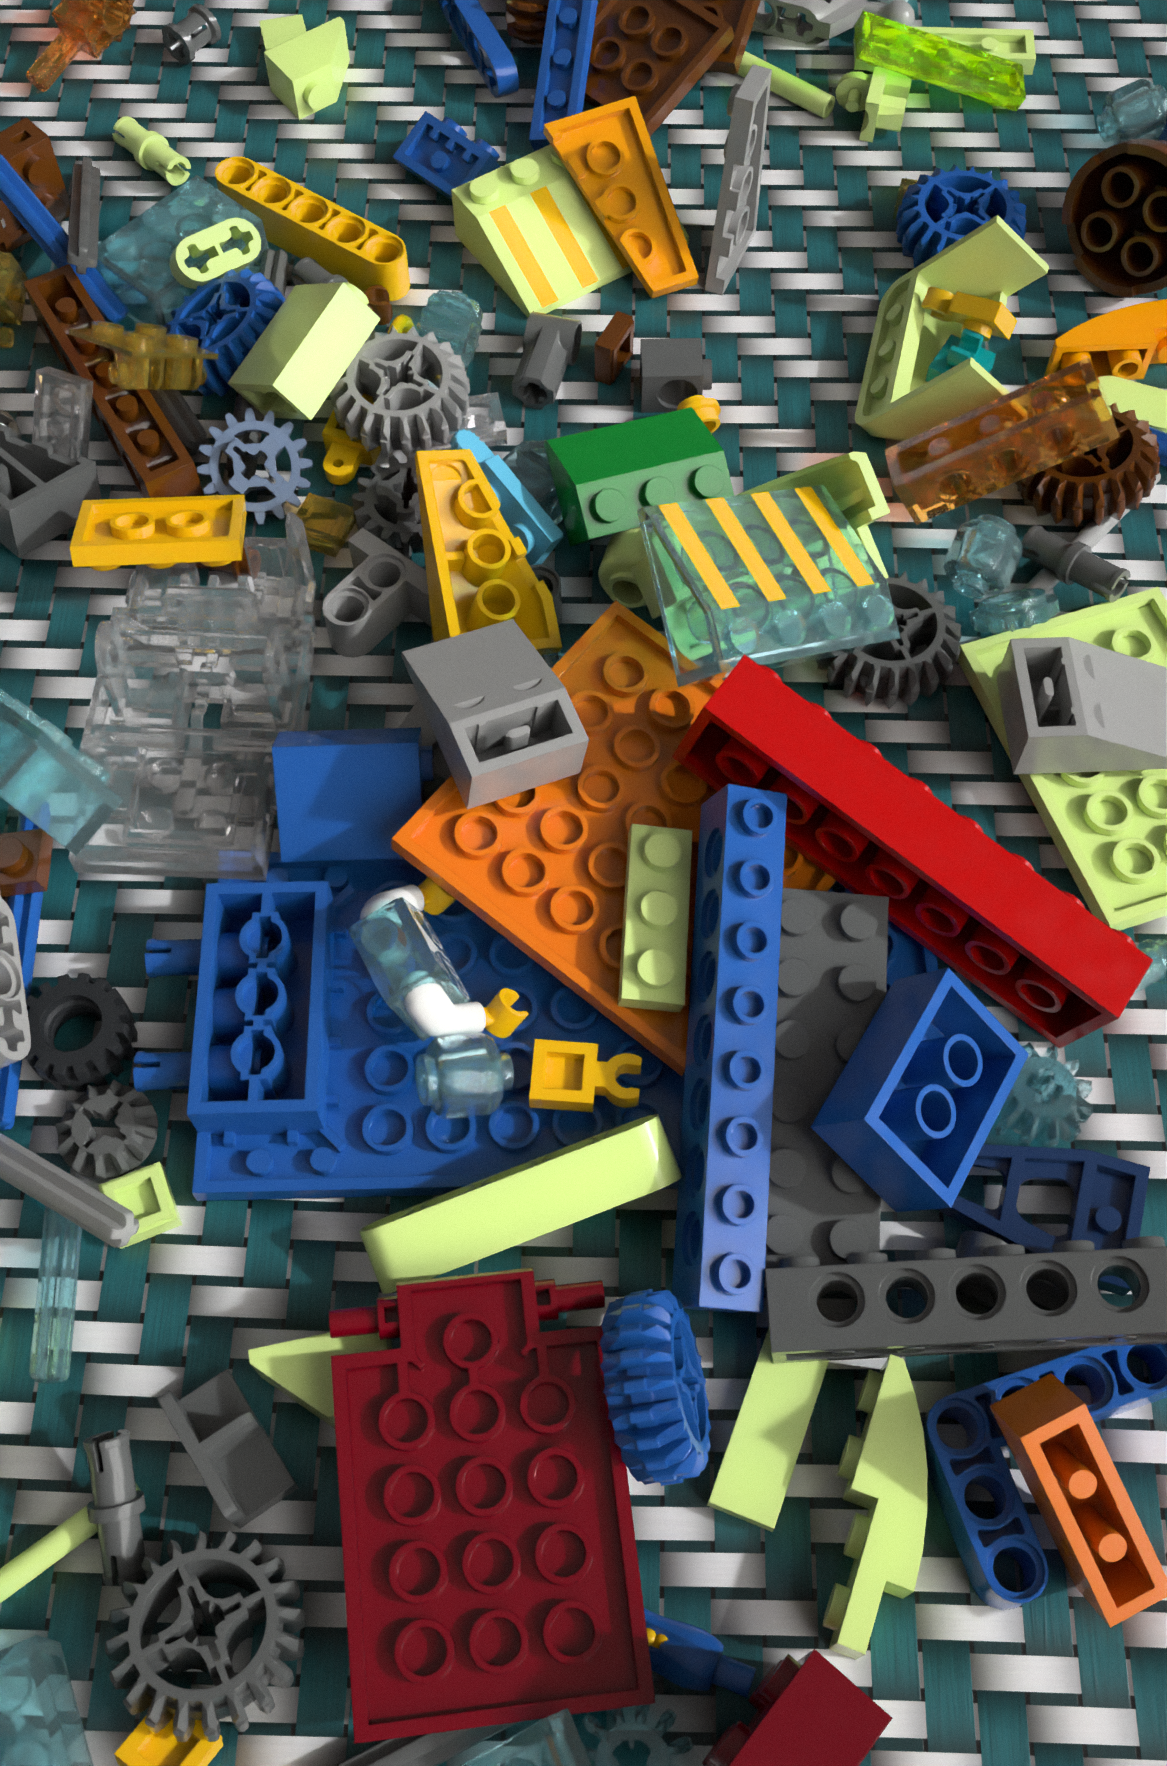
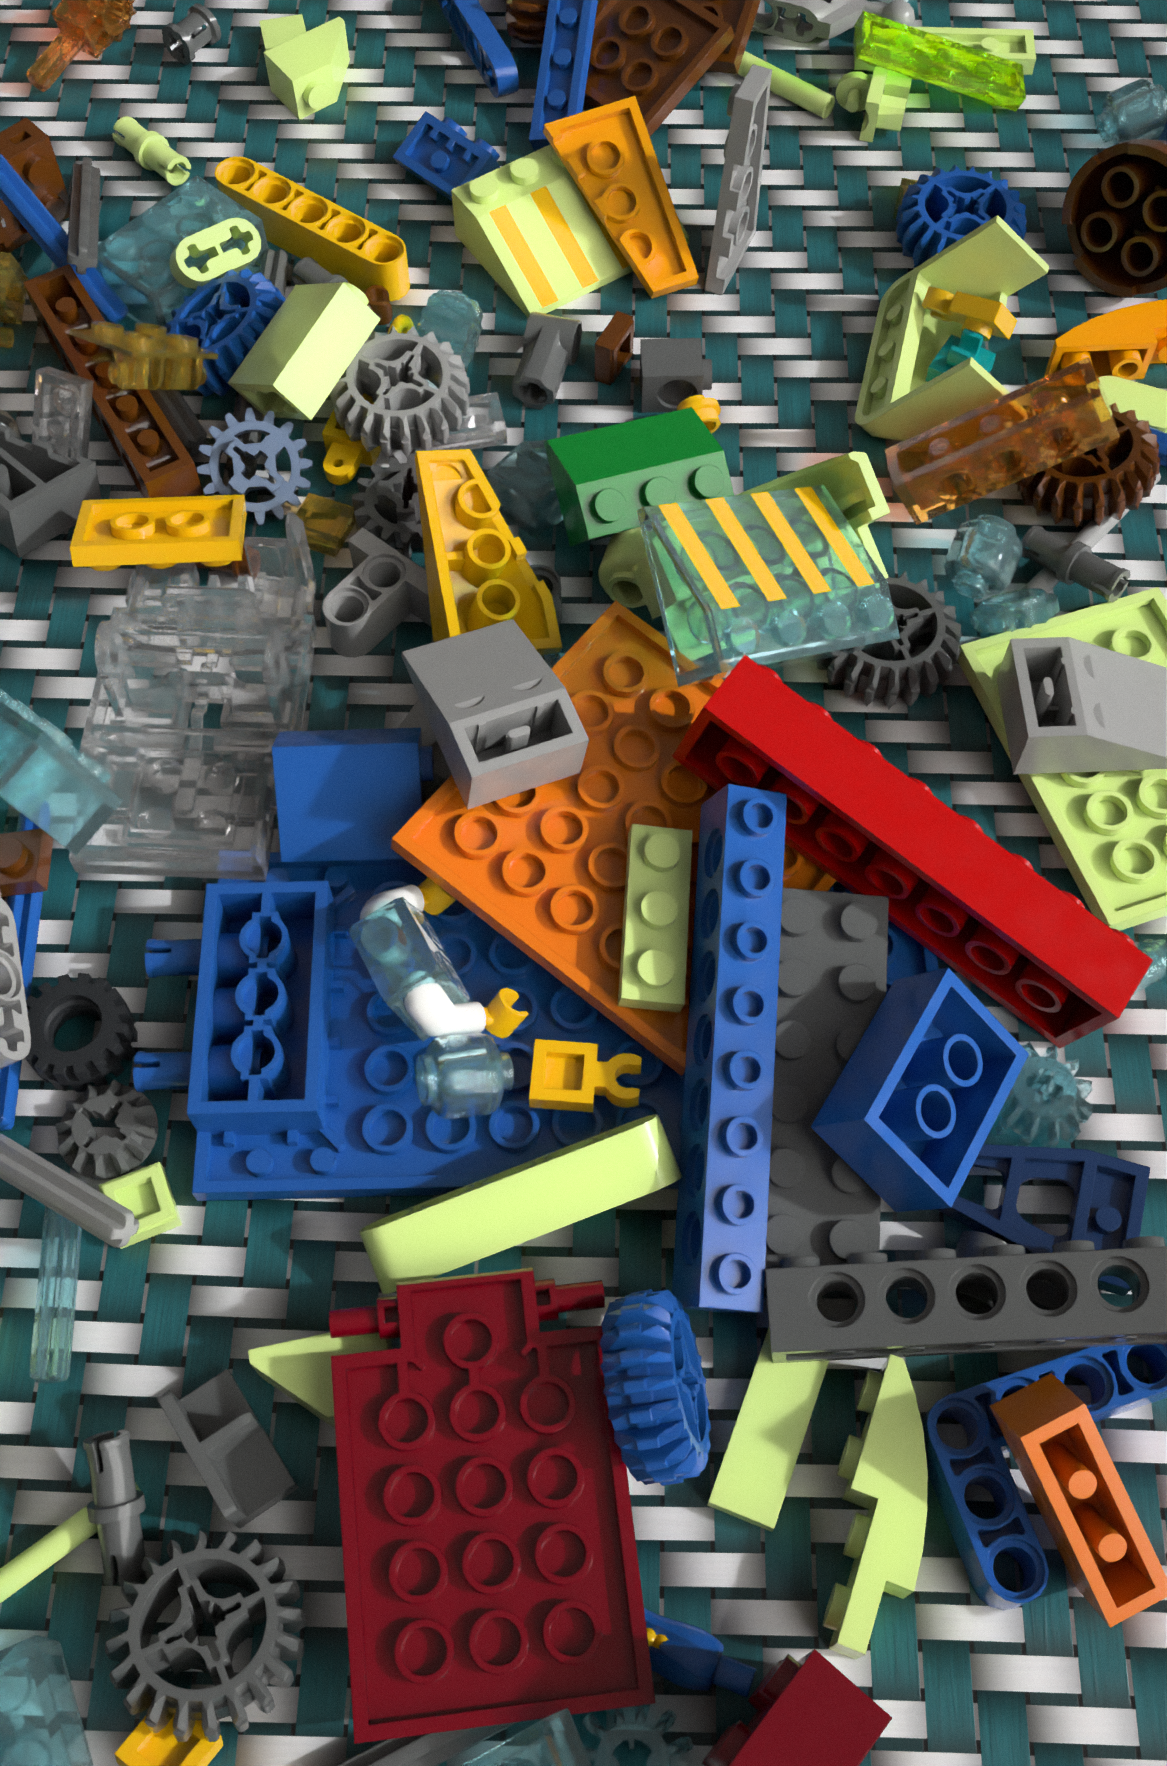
medium azure hinge [449,429,564,565] -> none

